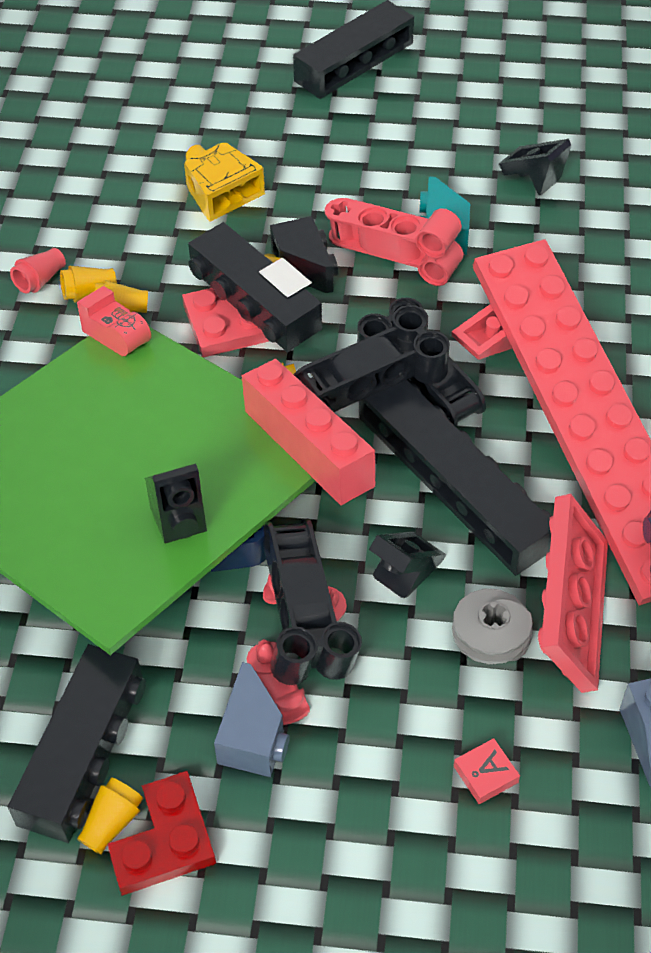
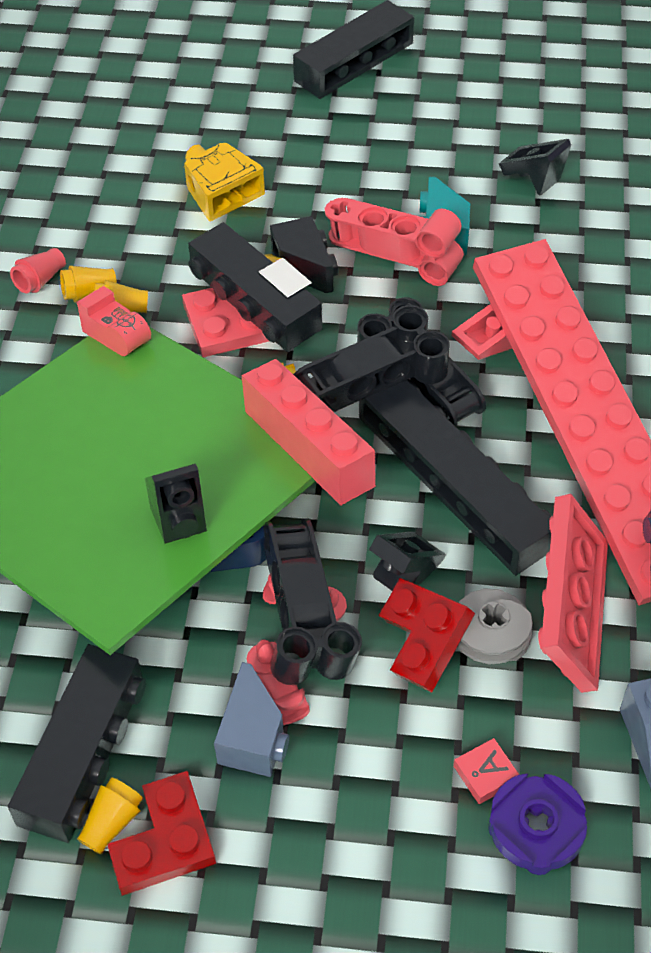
none -> red plate [379,578,475,693]
none -> dark purple plate [488,773,587,875]

